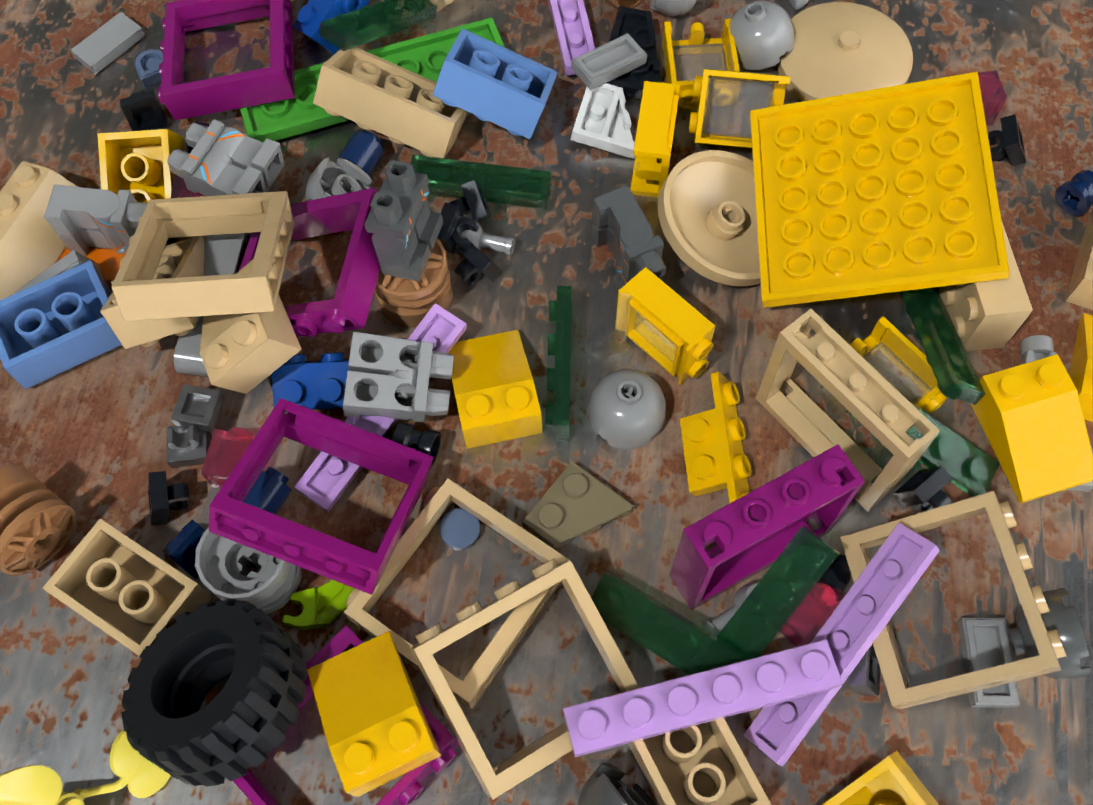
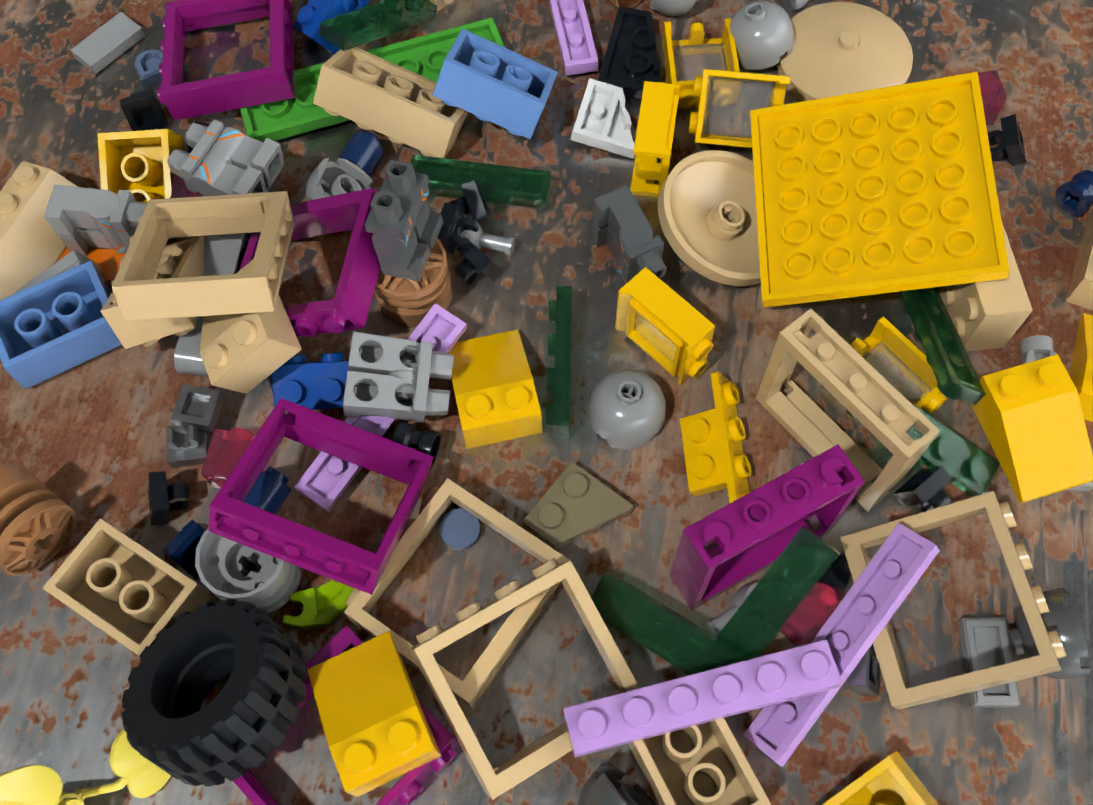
light grey tile [571,33,647,90] -> none

